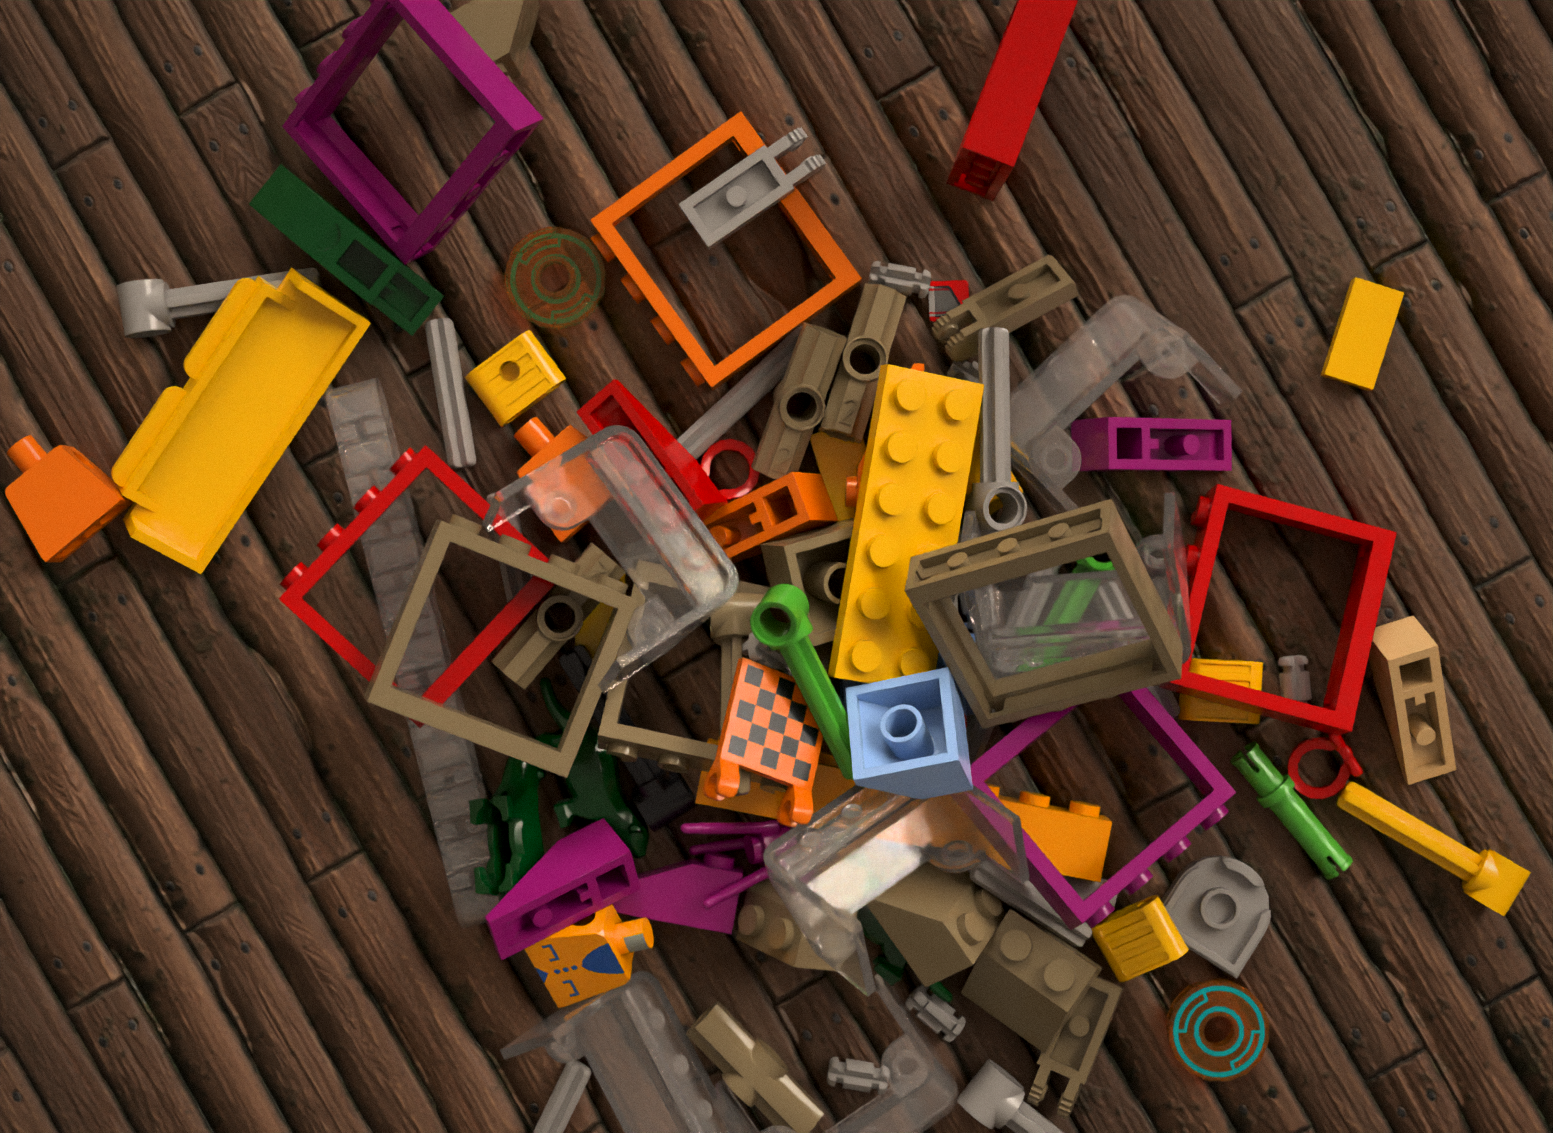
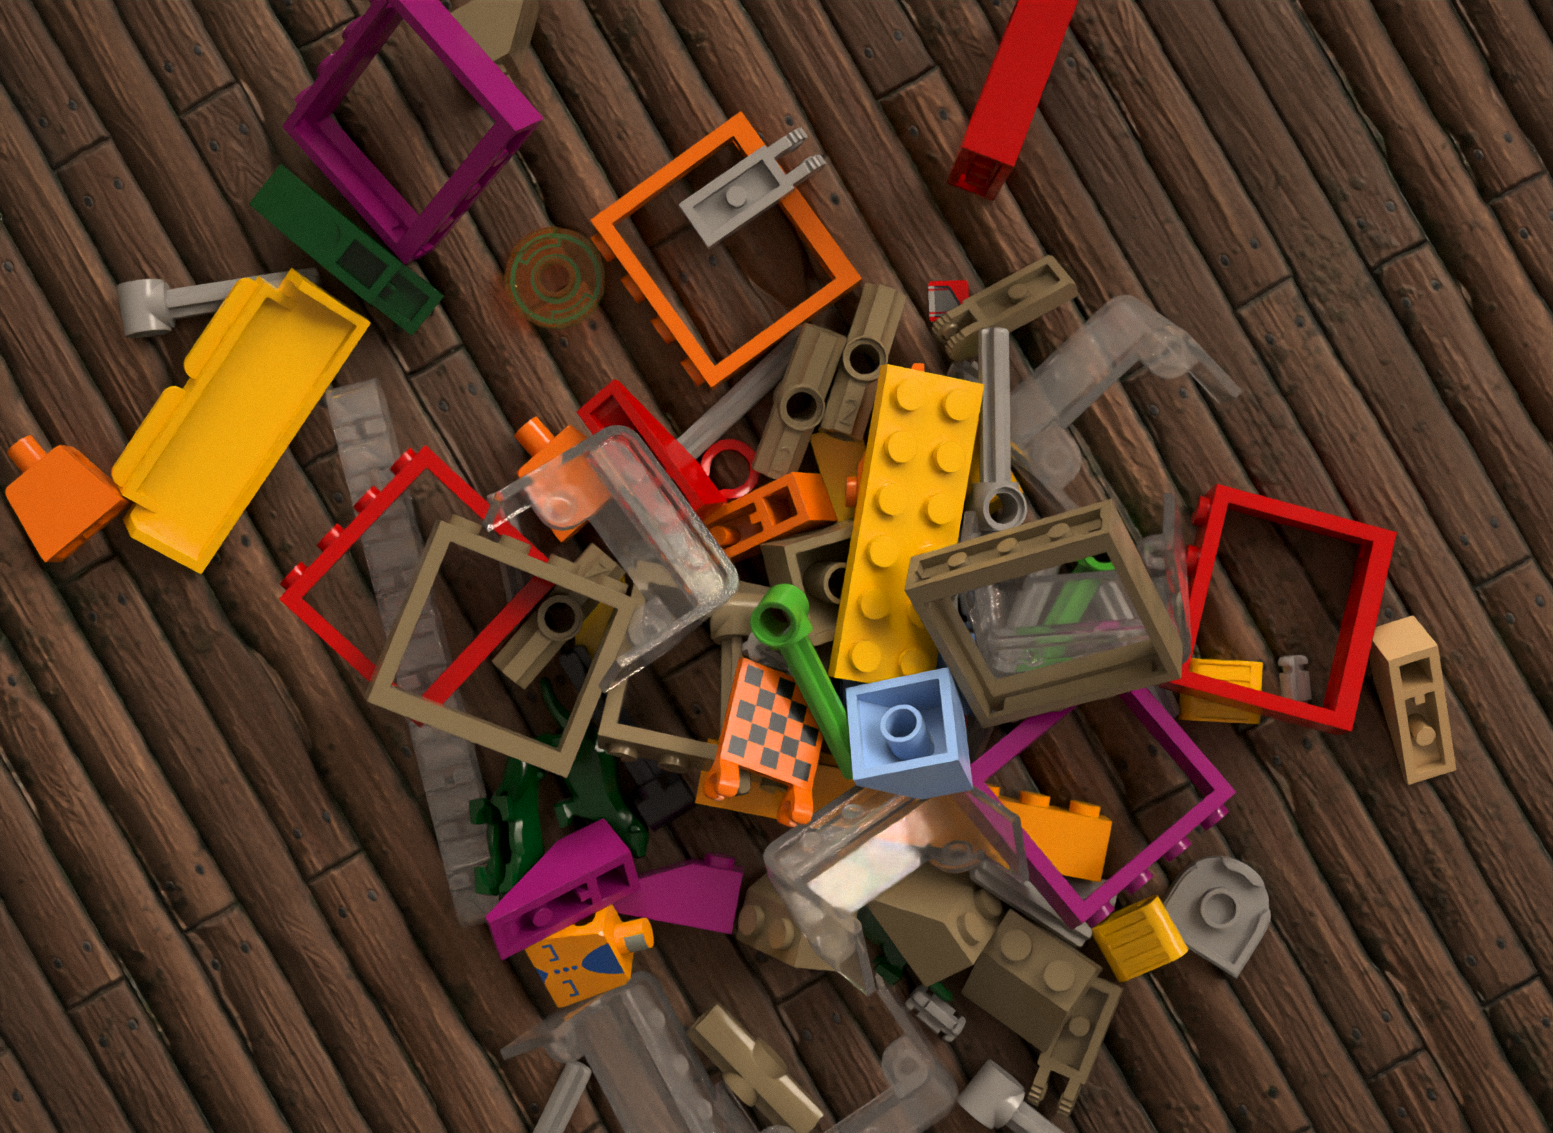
light grey axle [425,318,477,469] -> none
yellow piece [465,330,566,427] -> none
magenta plant [681,819,795,909] -> none
light grey piece [827,1056,890,1095] -> none
light grey piece [868,261,931,298] -> none
magenta slope [1071,417,1232,472] -> none
clear orange tile [1166,978,1269,1082] -> none
bright green pin [1230,741,1353,880] -> none
red piece [1287,733,1363,799] -> none
yellow tile [1320,277,1404,391] -> none
yellow axle [1336,781,1531,916] -> none

